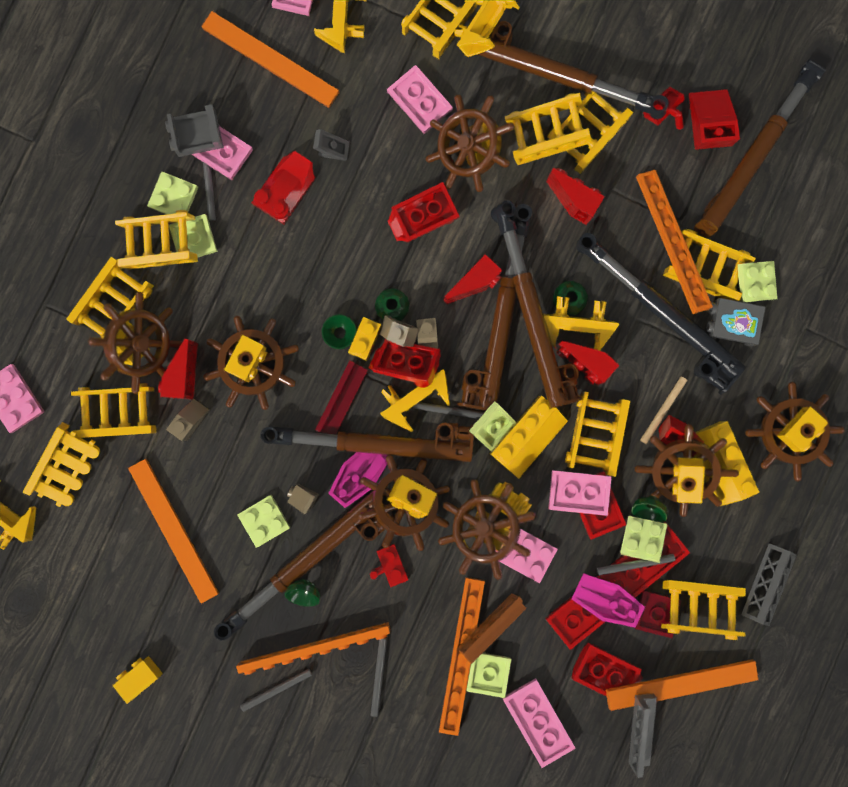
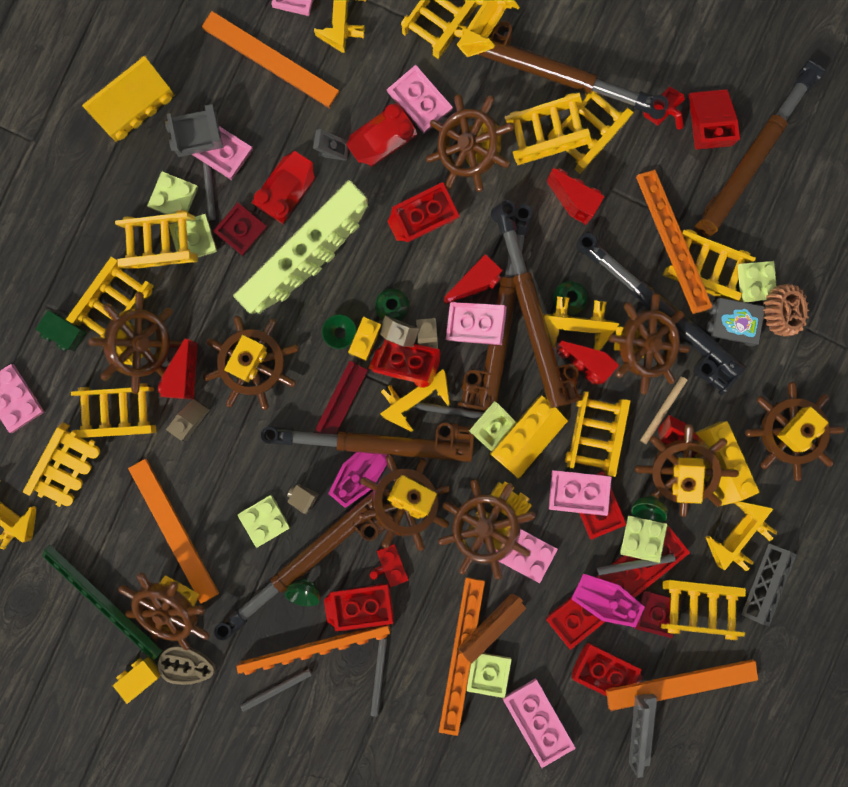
none -> dark green brick [35,310,87,352]
none -> dark green tile [42,545,162,661]
none -> yellow slope [82,56,175,142]
none -> reddish brown brick [118,572,210,650]
none -> dark tan piece [158,645,216,685]
none -> dark red plate [213,202,268,257]
none -> yellowish green brick [234,181,368,314]
none -> red slope [324,583,394,631]
none -> red slope [346,103,418,167]
none -> bright pink plate [446,302,507,345]
none -> reddish brown brick [609,293,690,395]
none -> yellow hose [705,501,777,571]
none -> nougat gear [763,284,810,336]

